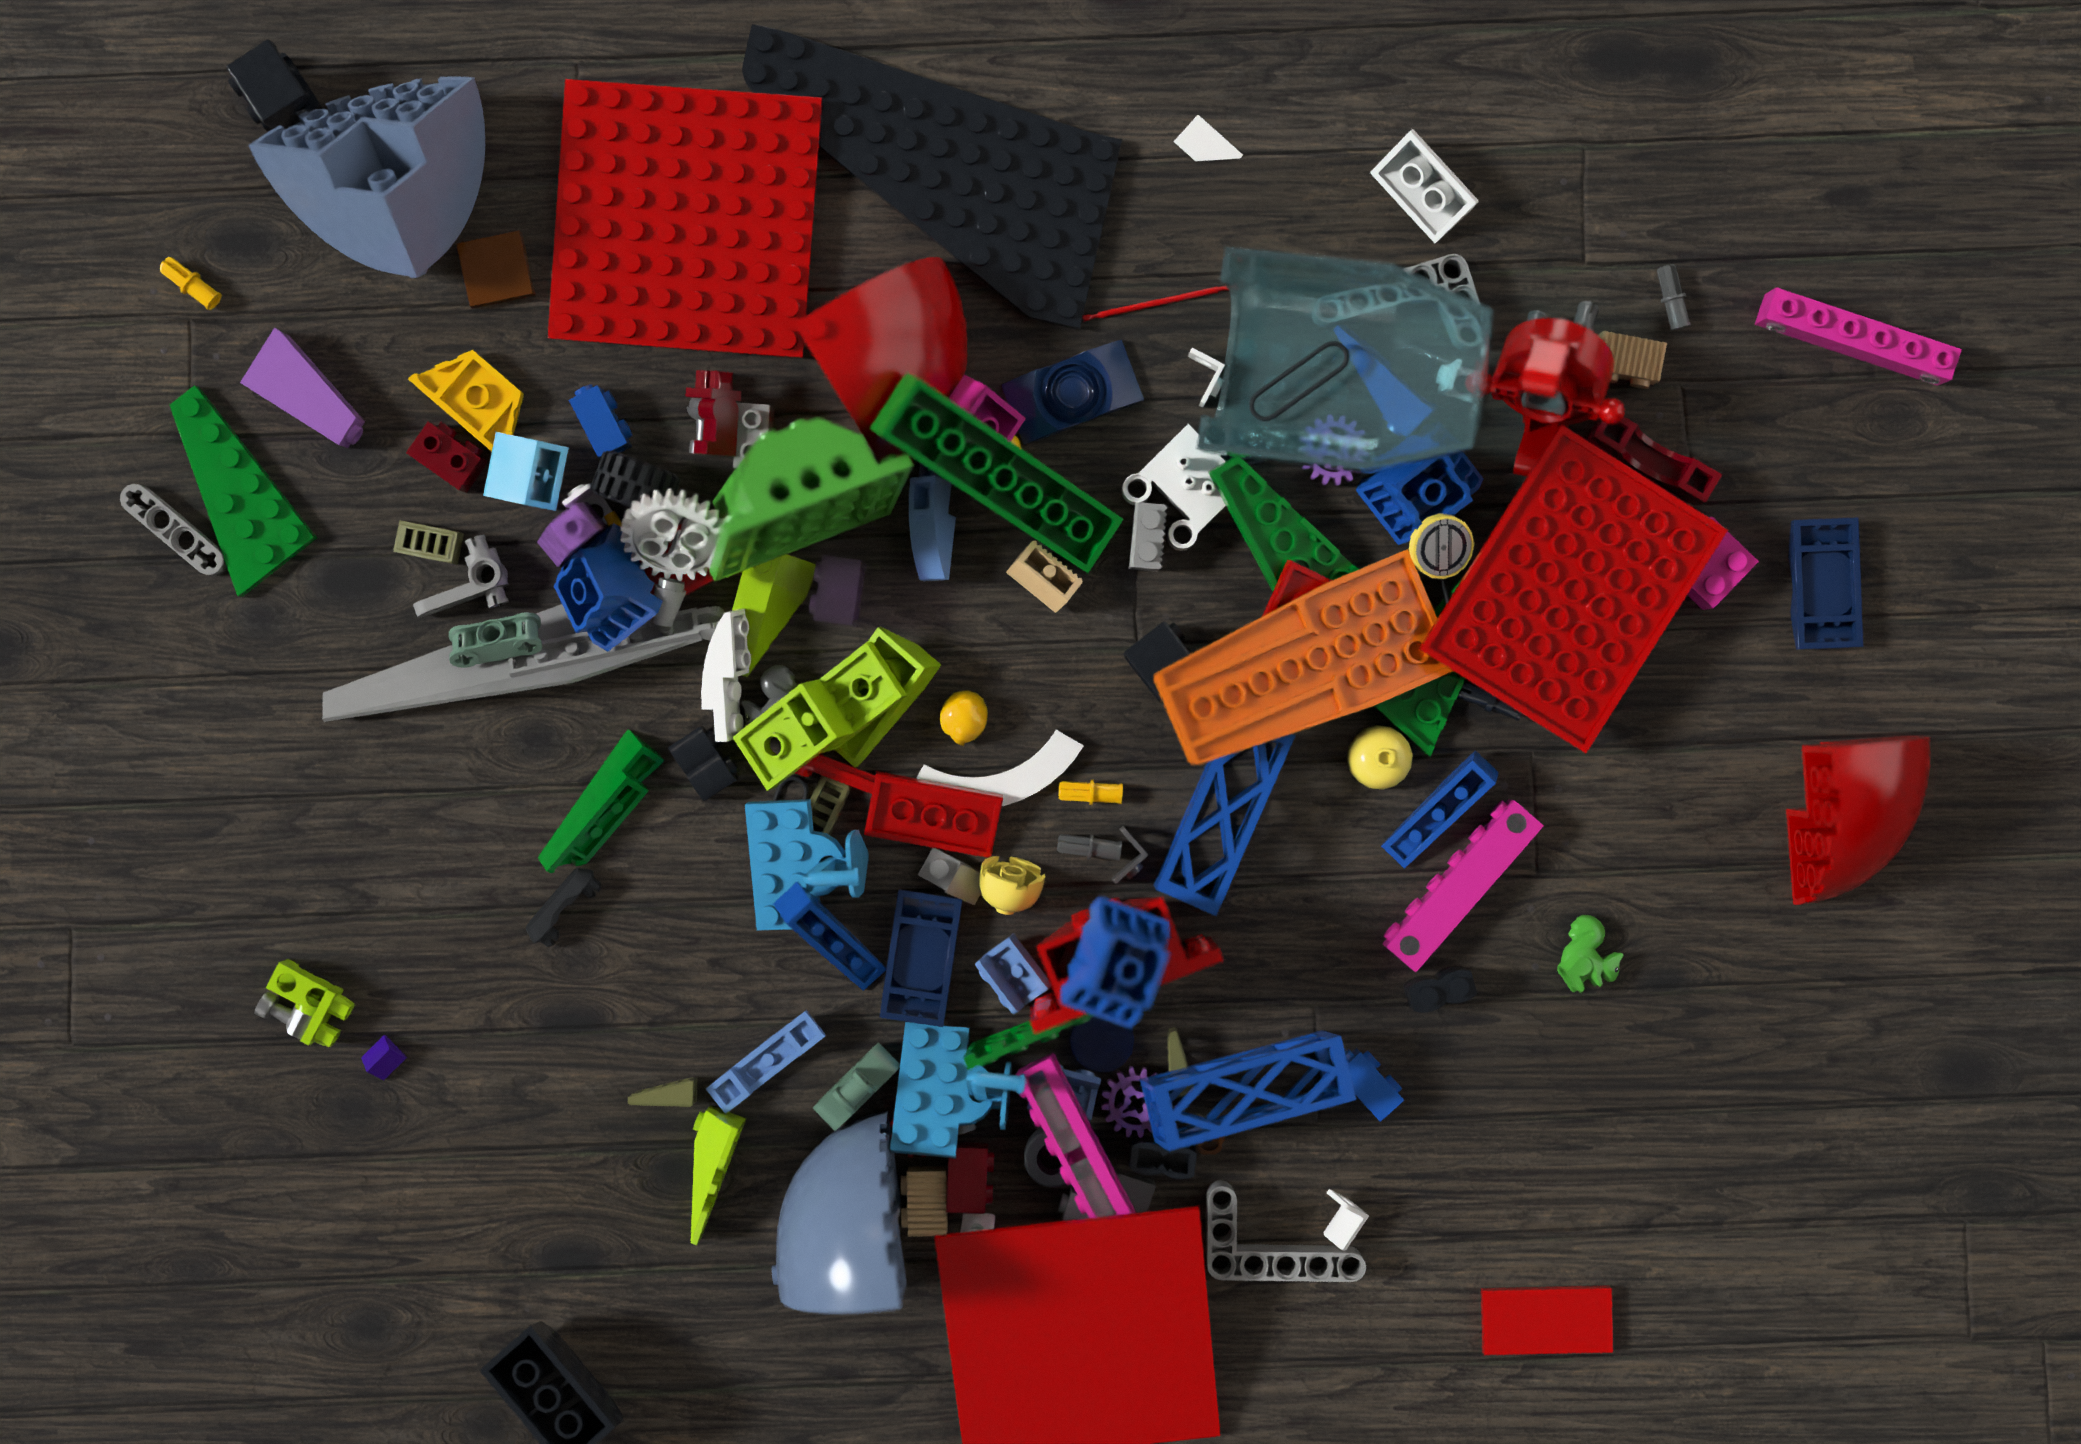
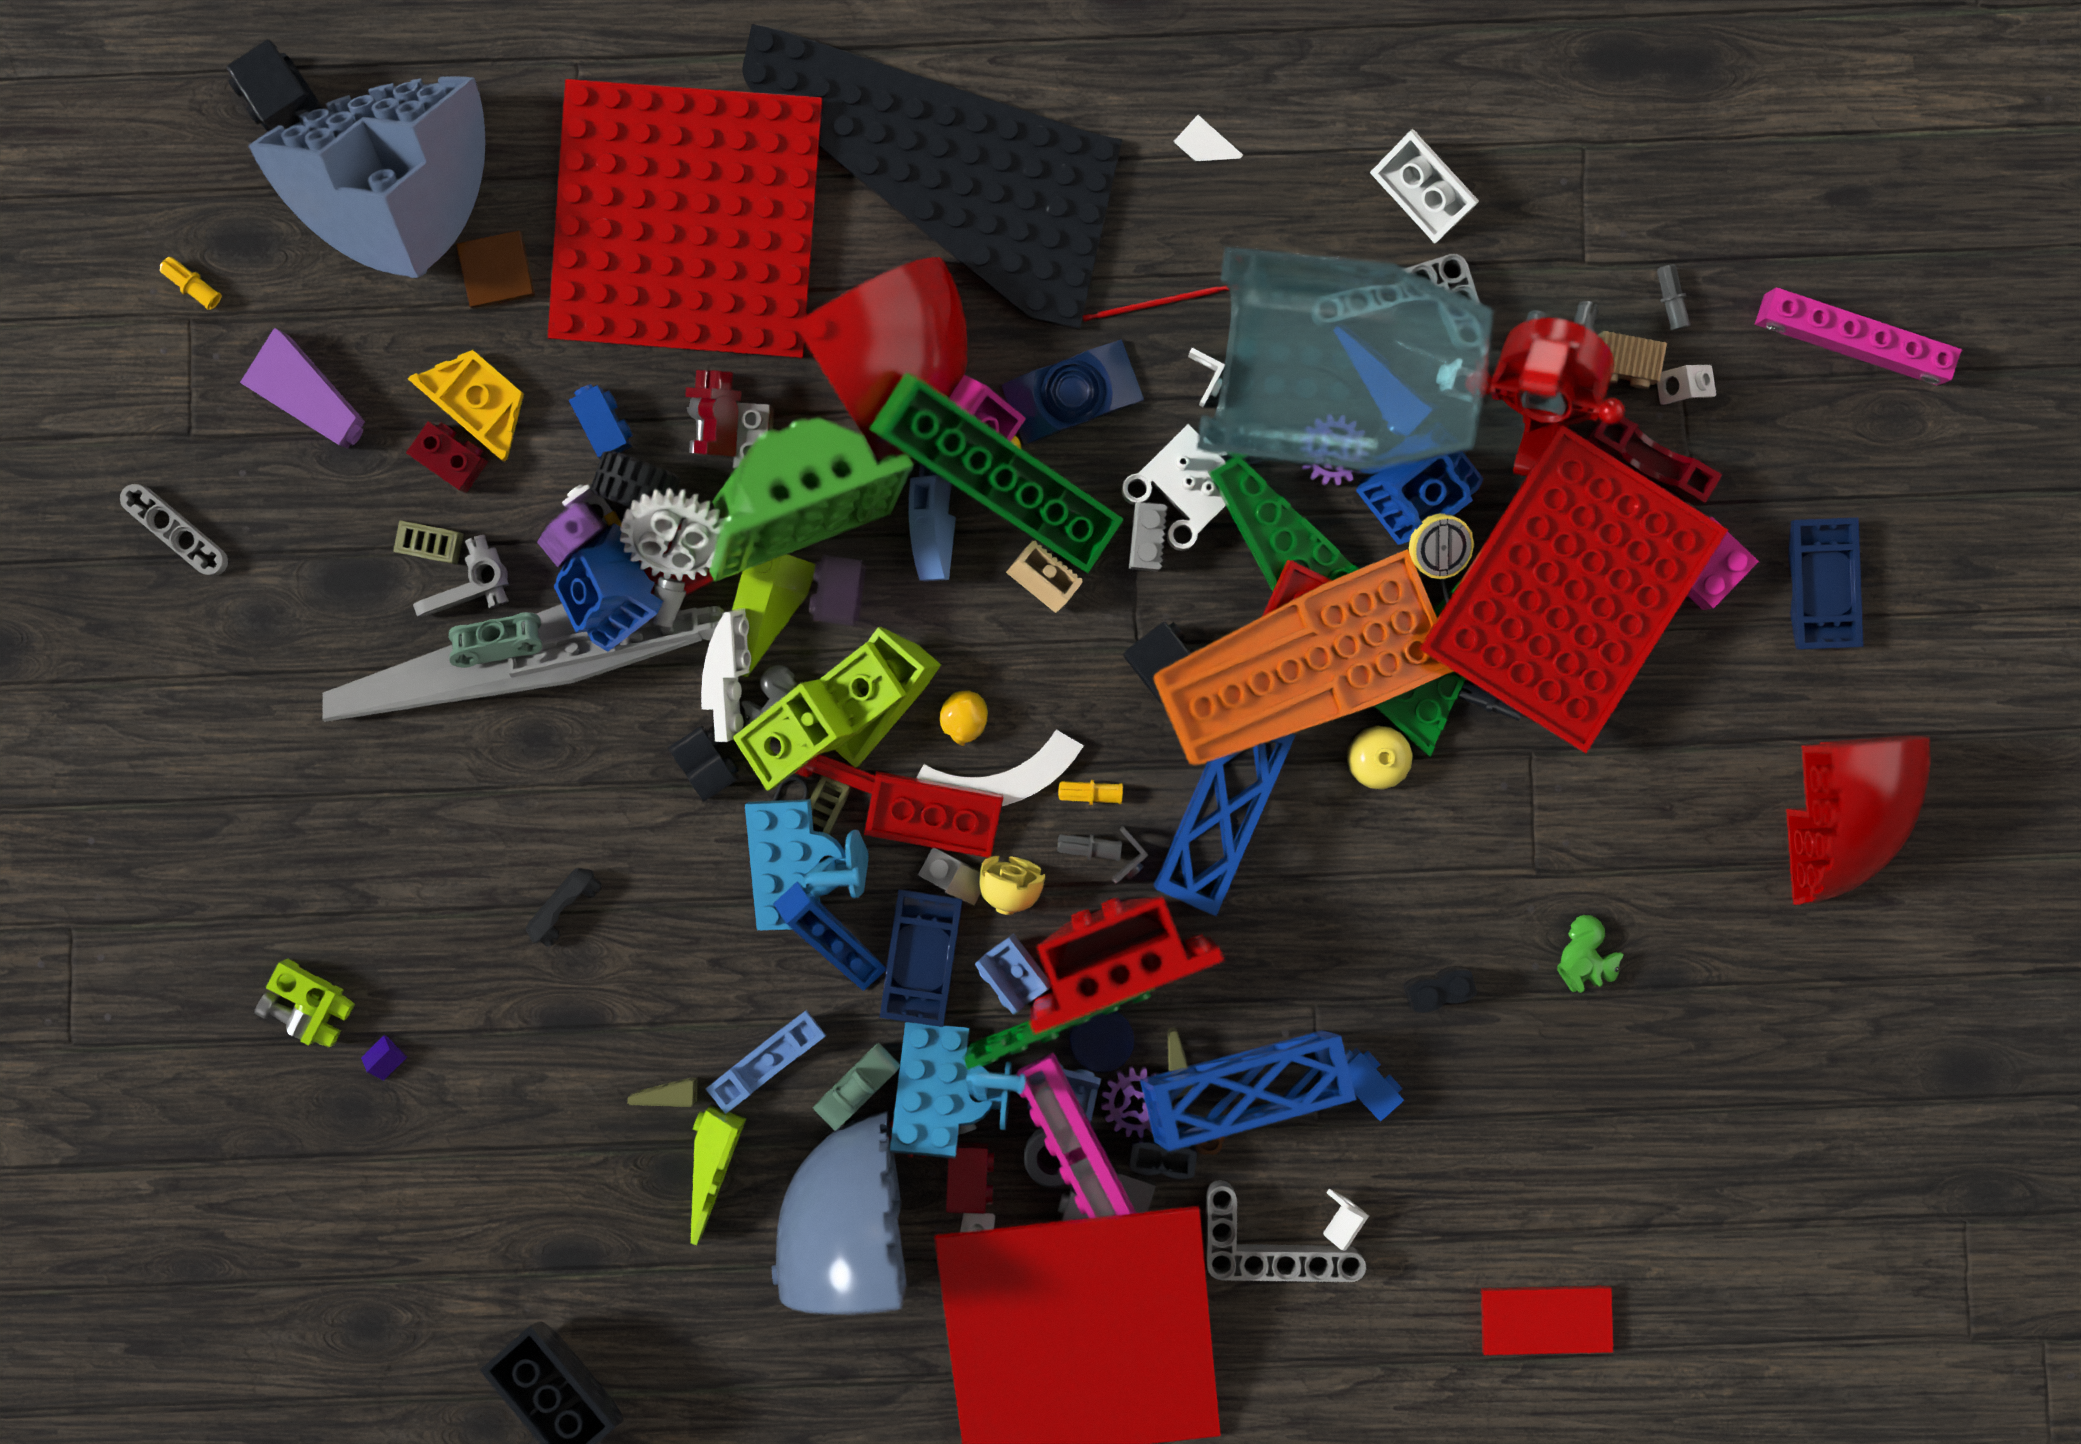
green wing [169,385,317,597] -> none
medium azure slope [483,432,569,511] -> none
green wedge [538,730,664,873] -> none
tan brick [901,1166,948,1237] -> none
blue slope [1061,896,1170,1028] -> none
black piece [1249,341,1349,421] -> none
blue slope [1381,750,1499,869] -> none
dark pink piece [1382,799,1544,972] -> none
none -> white bracket [1657,365,1716,405]

